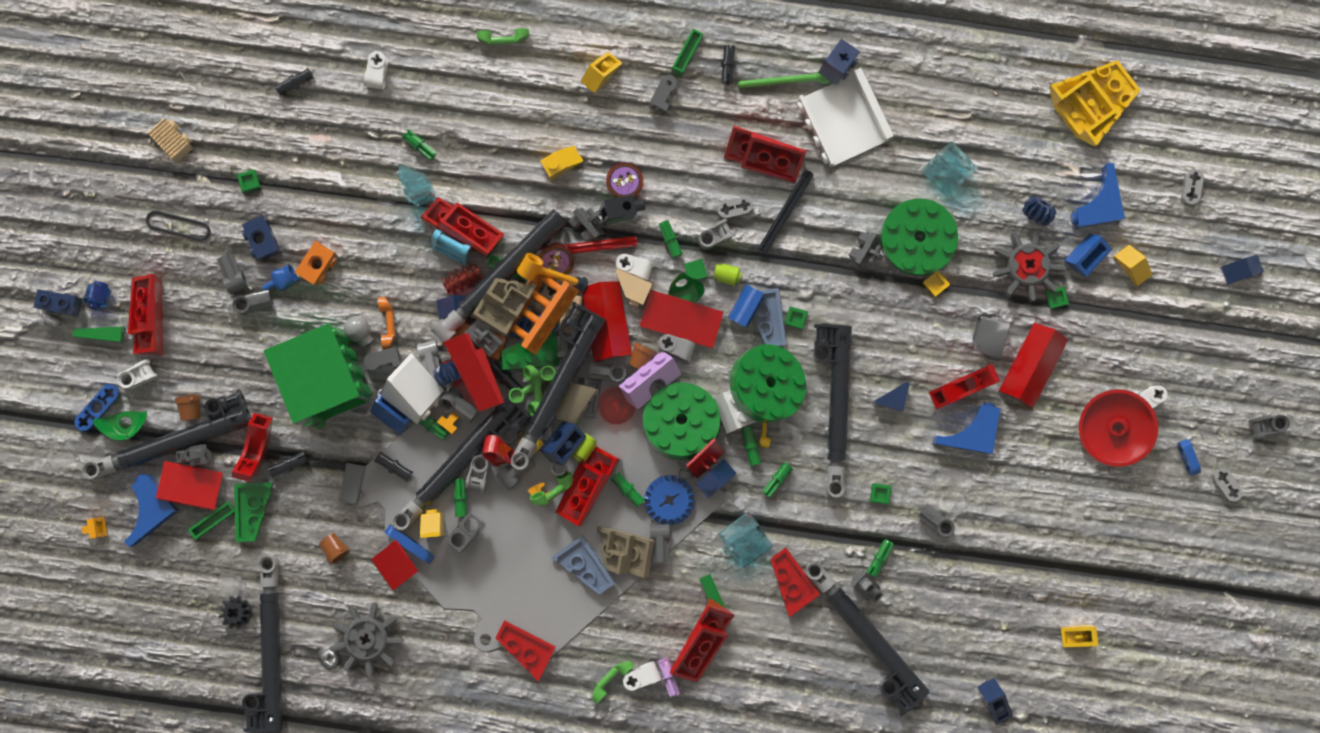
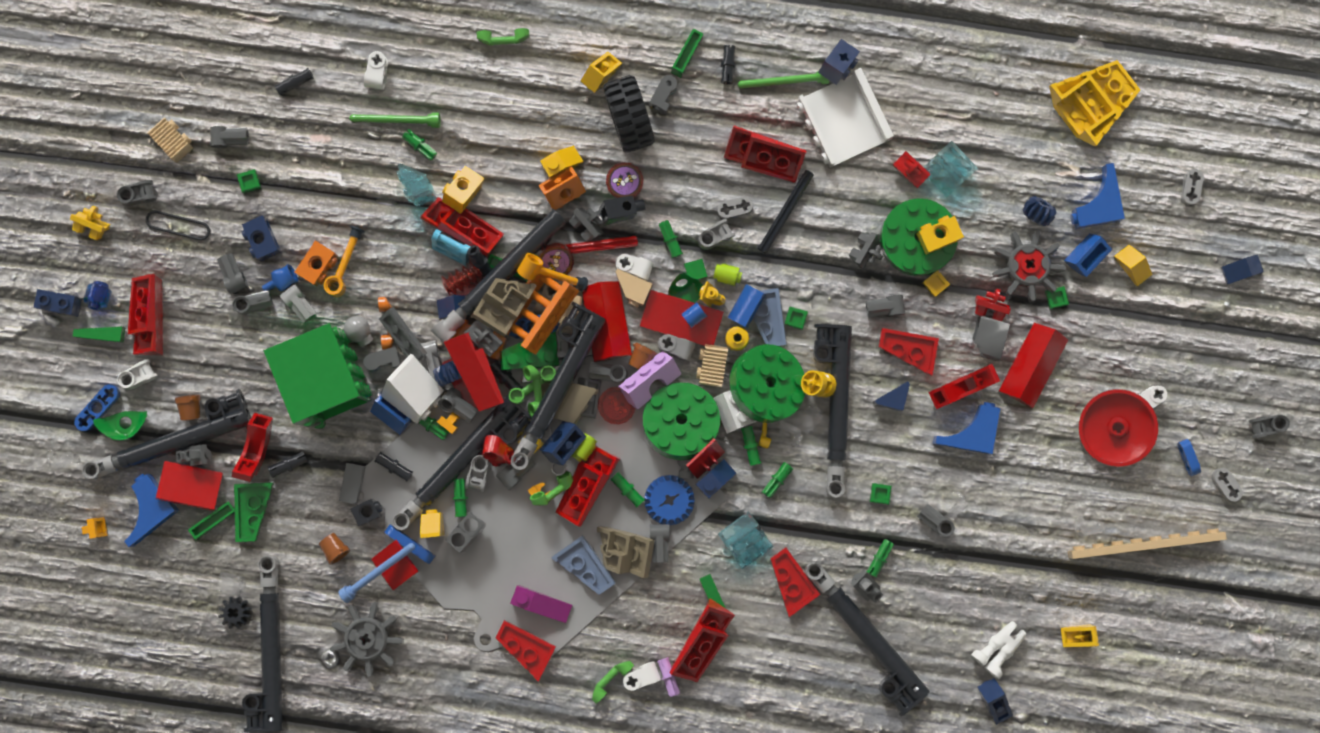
none -> yellow hips [70,206,111,240]
none -> dark grey piece [116,180,157,206]
none -> dark grey piece [210,126,249,148]
none -> light grey piece [280,284,317,324]
none -> light orange piece [324,226,365,298]
none -> medium blue piece [338,543,415,603]
none -> bright green piece [349,112,441,128]
none -> black brick [350,499,383,526]
none -> dark grey tile [379,307,427,361]
none -> yellow brick [442,166,484,214]
none -> black pin [468,245,492,277]
none -> magenta slope [510,585,572,623]
none -> orange brick [539,166,586,210]
none -> black tyre [603,75,655,153]
none -> blue piece [682,303,707,328]
none -> tan brick [696,344,728,387]
none -> yellow hinge [699,281,726,308]
none -> yellow piece [725,326,749,351]
none -> yellow wheel [801,370,836,398]
none -> dark grey piece [866,295,905,317]
none -> red wing [878,328,939,376]
none -> red hips [892,151,931,188]
none -> yellow brick [917,215,964,255]
none -> white piece [971,621,1026,680]
none -> red hips [975,288,1011,321]
none -> tan plate [1068,528,1227,559]

